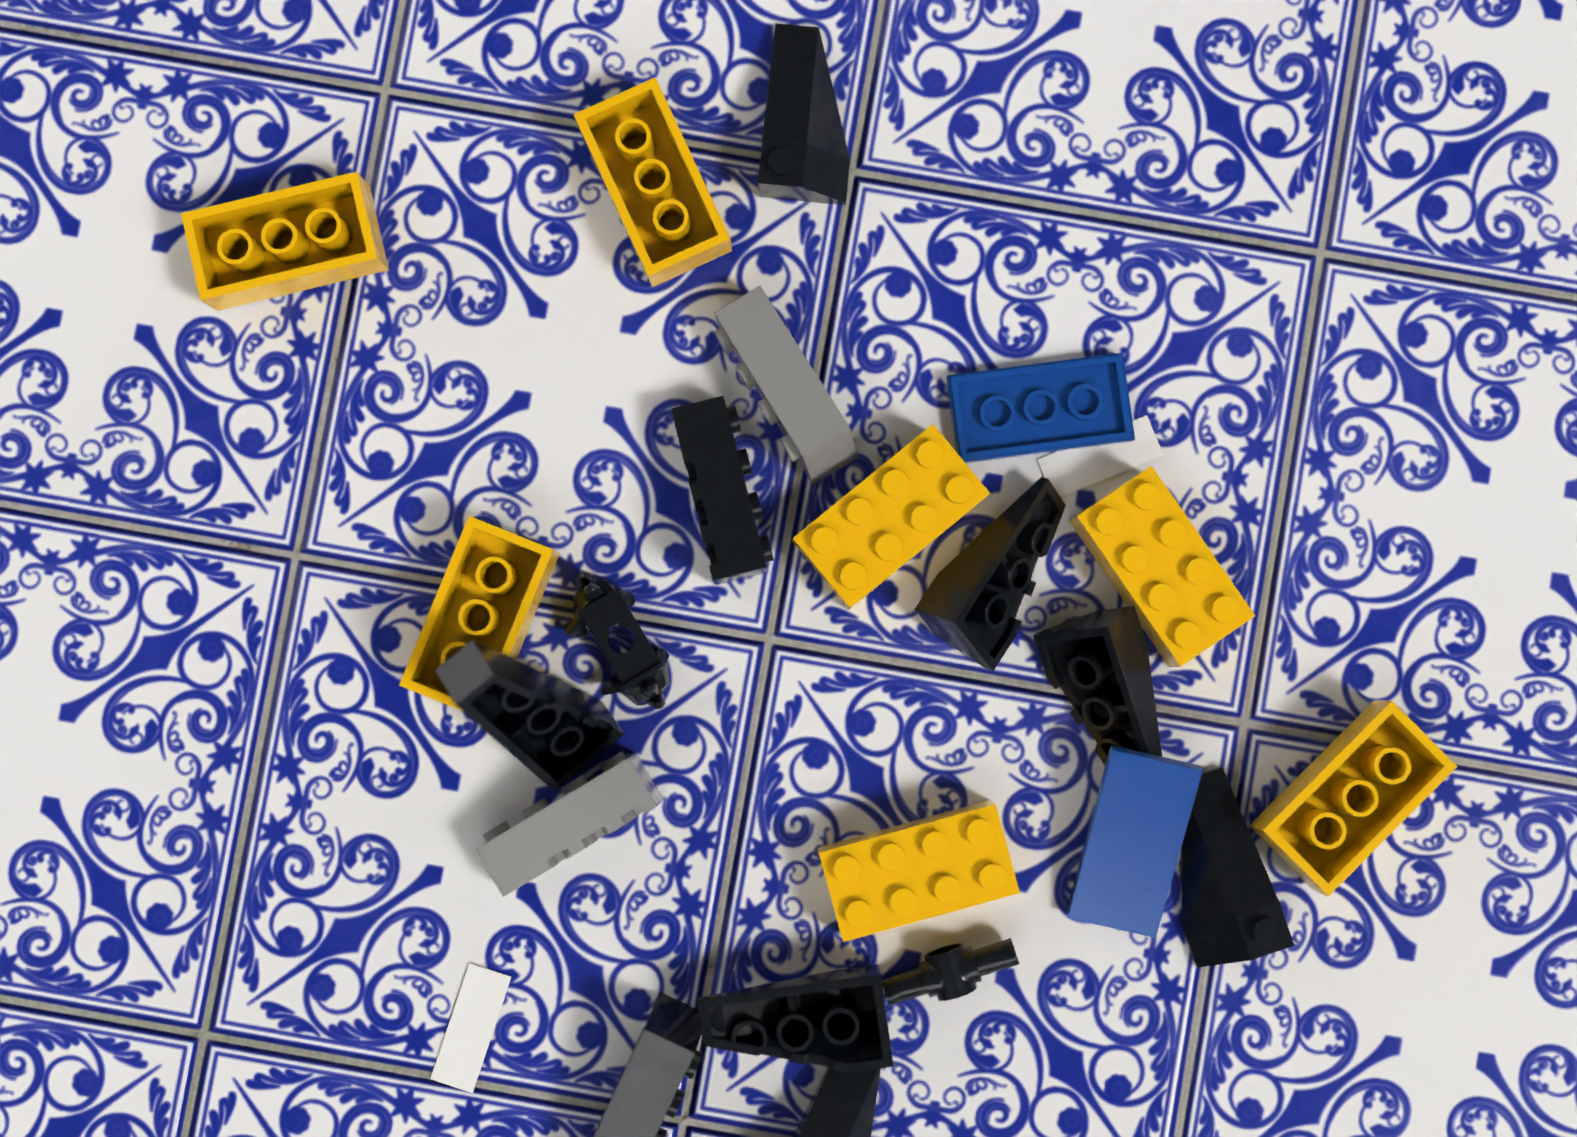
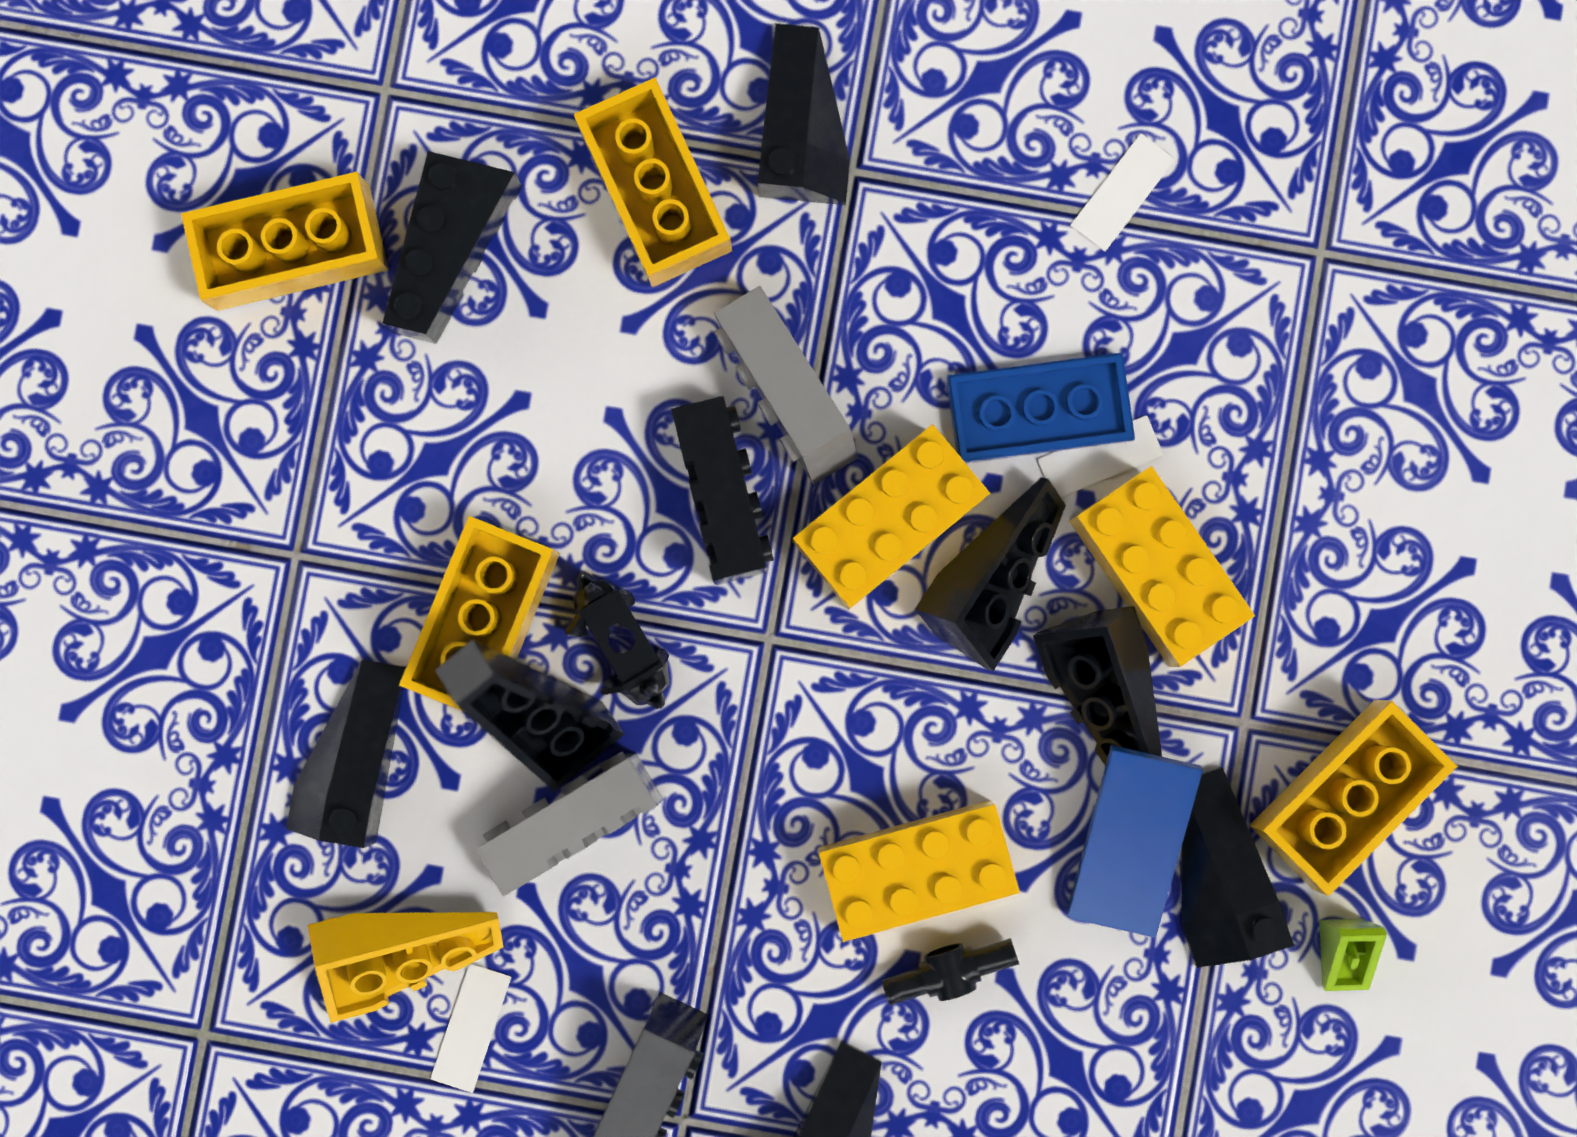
black wedge [697,964,894,1073] -> none
none -> black wedge [286,660,406,848]
none -> yellow wedge [307,912,503,1023]
none -> black wedge [382,151,523,344]
none -> white sticker [1070,133,1176,251]
none -> lime slope [1319,919,1387,991]

